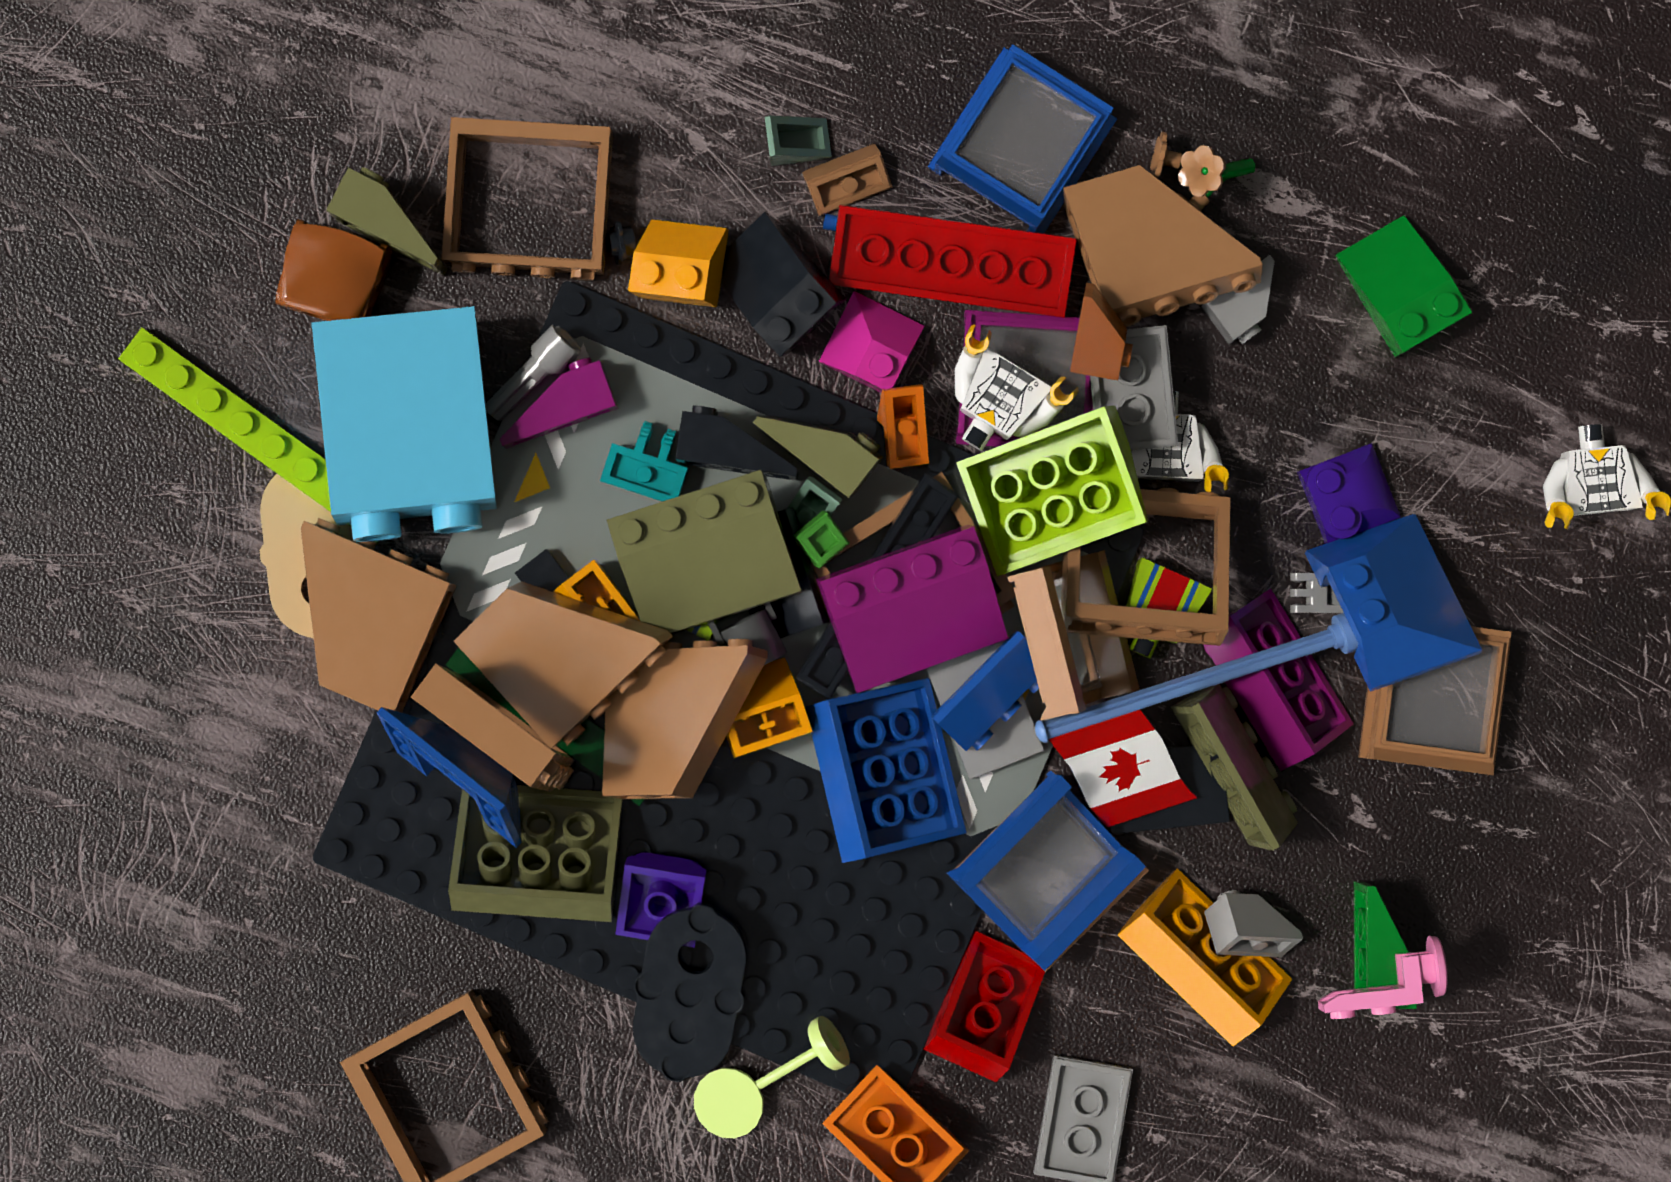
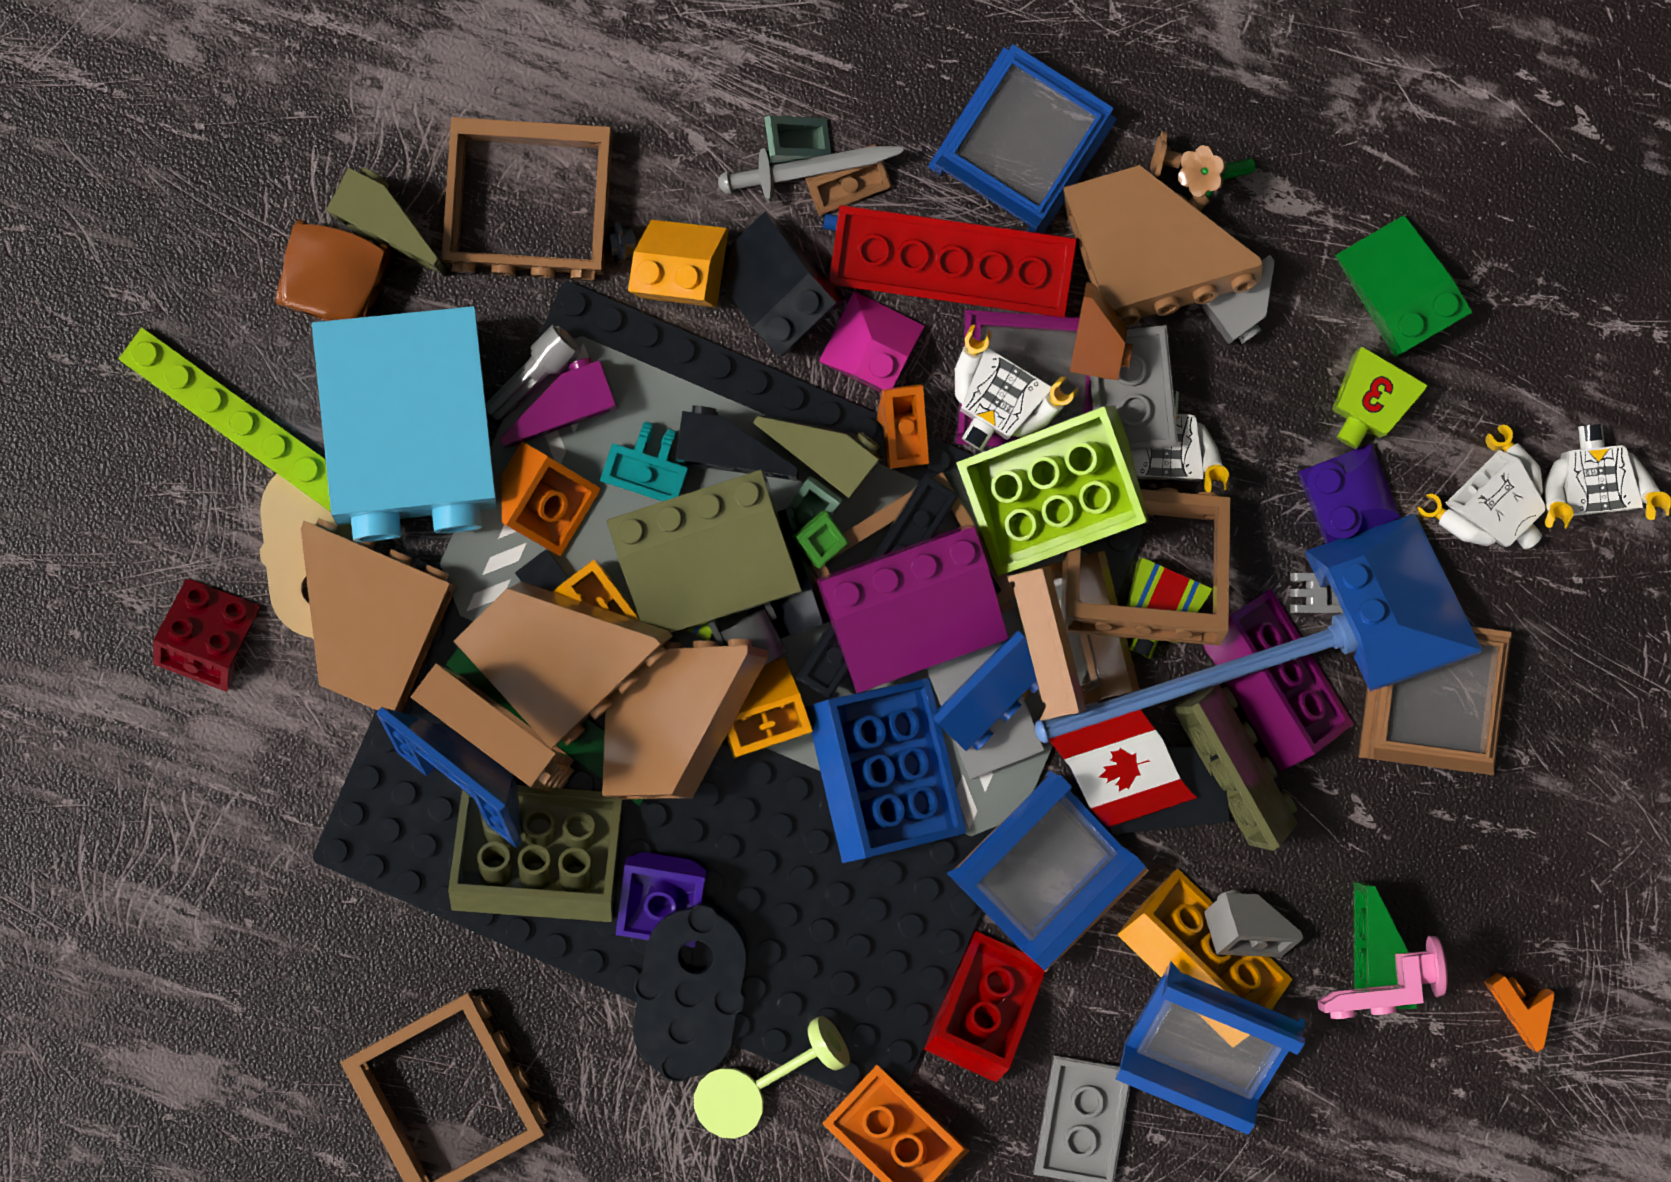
none -> dark red bracket [153,579,259,692]
none -> orange slope [501,441,601,557]
none -> light grey sword [718,146,904,203]
none -> piece [1115,961,1305,1135]
none -> lime torso [1332,347,1427,449]
none -> white torso [1417,425,1546,549]
none -> orange slope [1484,973,1554,1052]

